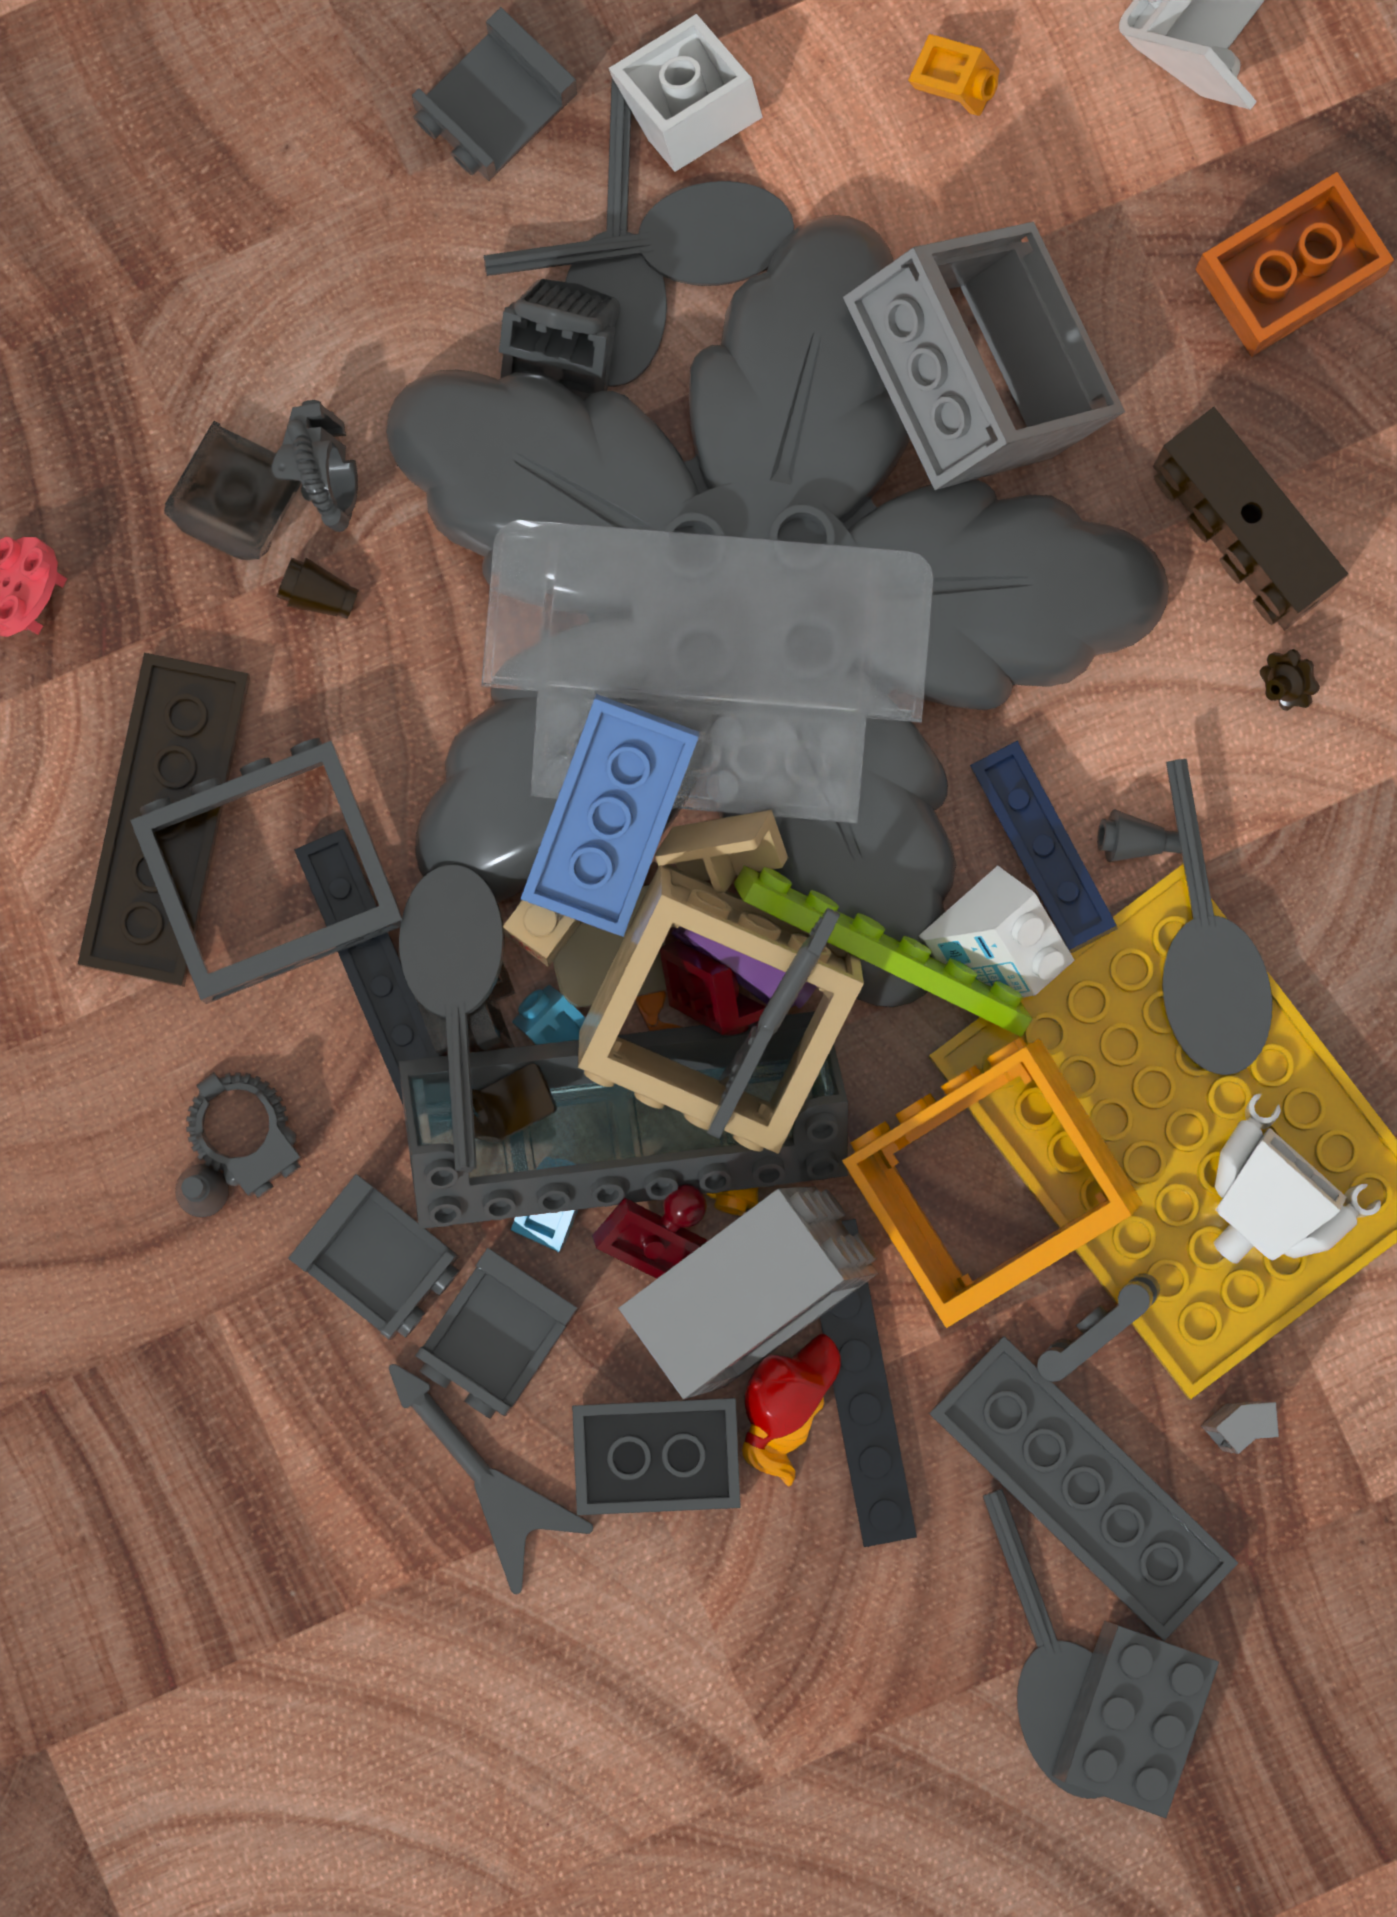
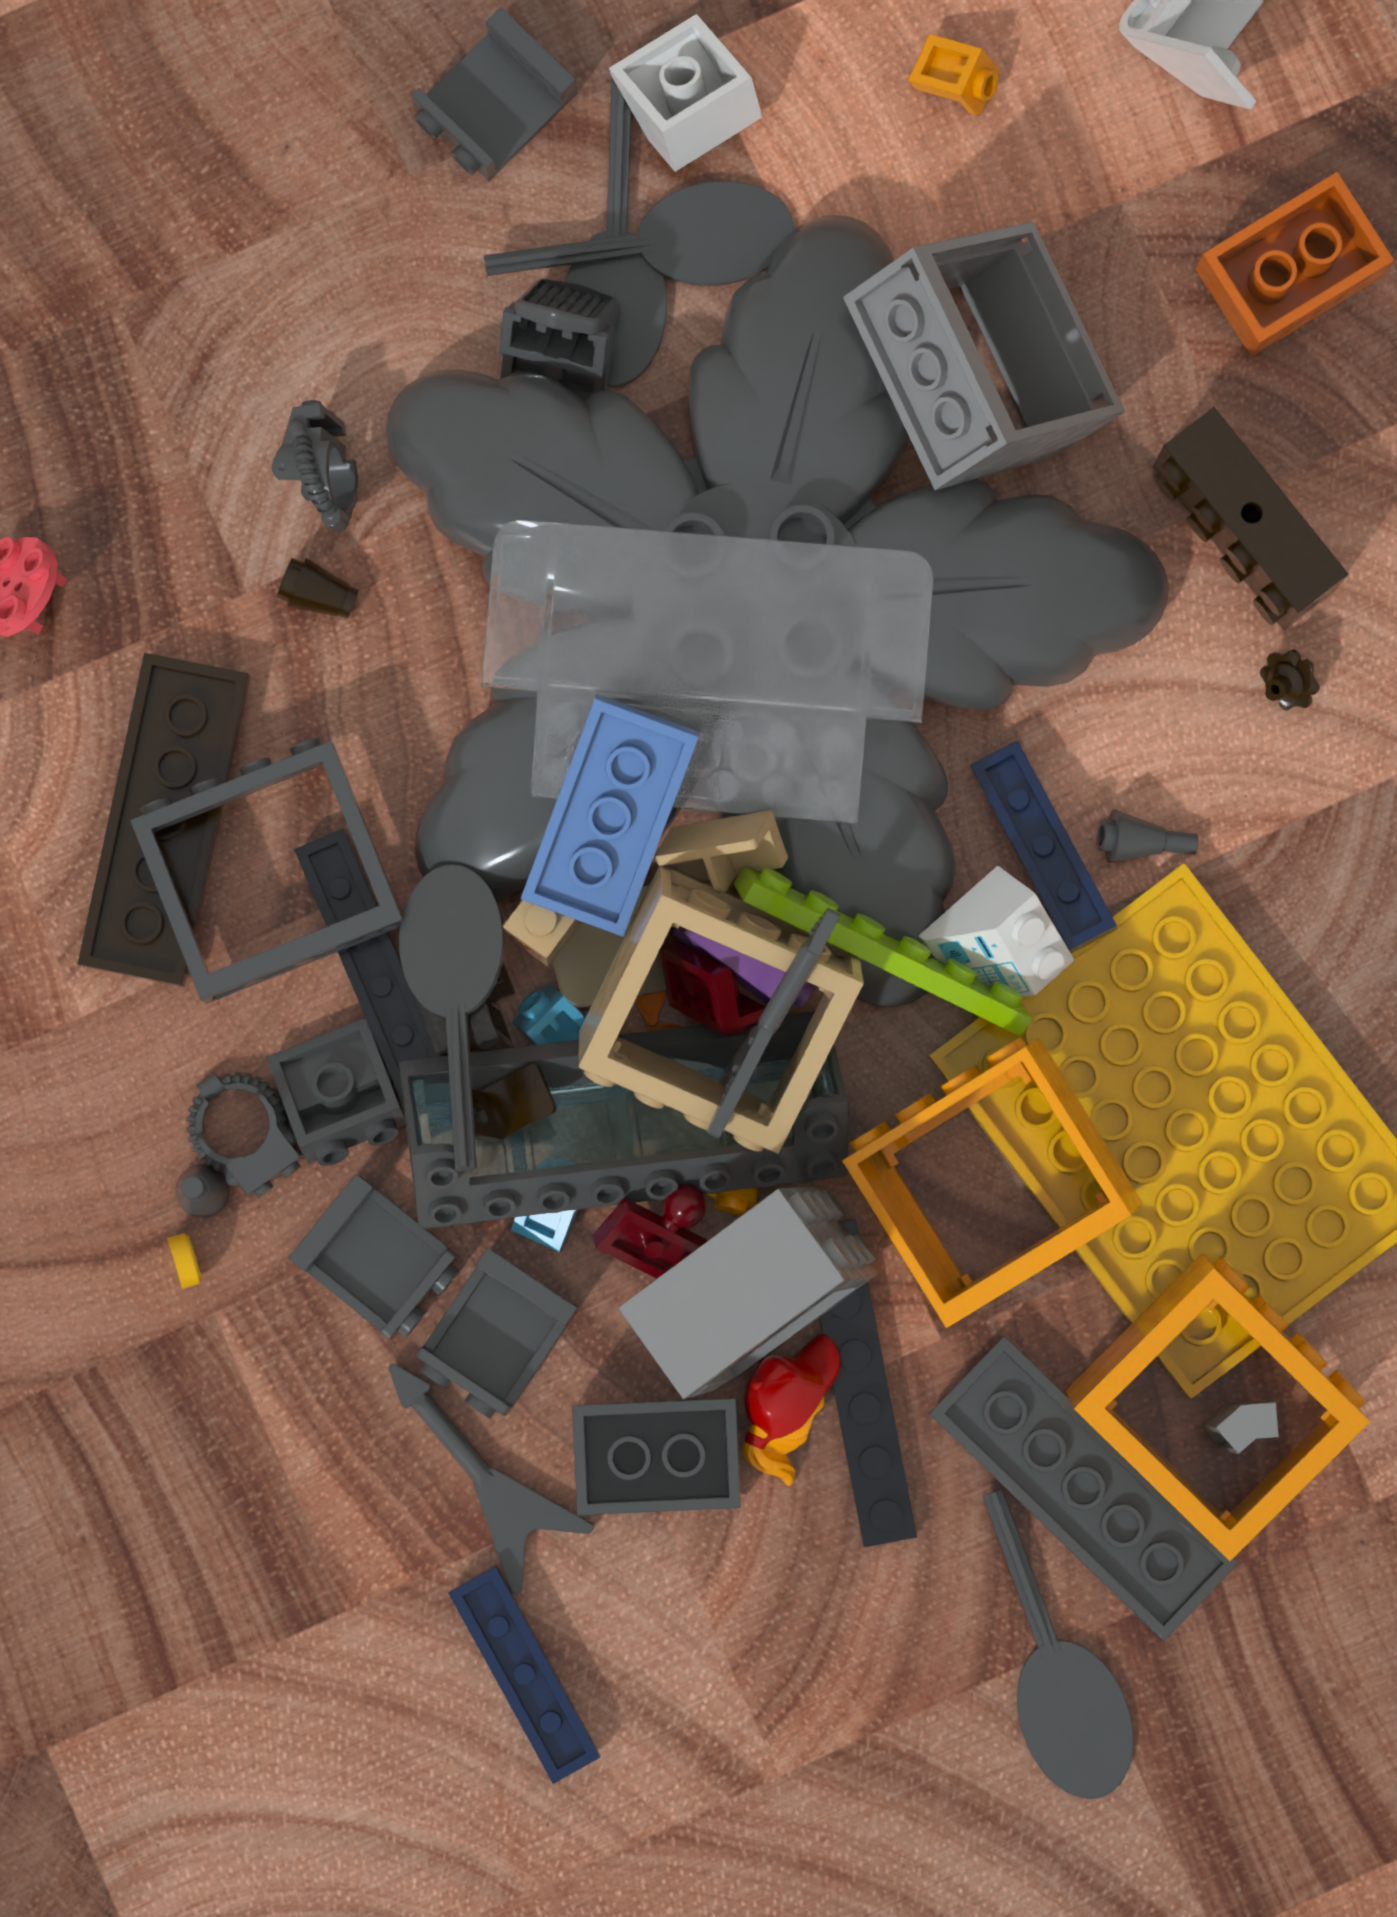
clear smoke slope [164,421,301,560] -> none
dark grey plate [1037,1274,1160,1382] -> none
dark grey brick [1051,1621,1219,1818] -> none
dark grey piece [1162,759,1272,1075] -> none
white torso [1214,1093,1381,1264] -> none
none -> yellow tile [167,1233,202,1289]
none -> dark grey plate [266,1018,406,1166]
none -> dark blue plate [448,1565,601,1784]
none -> light orange window [1066,1253,1370,1561]

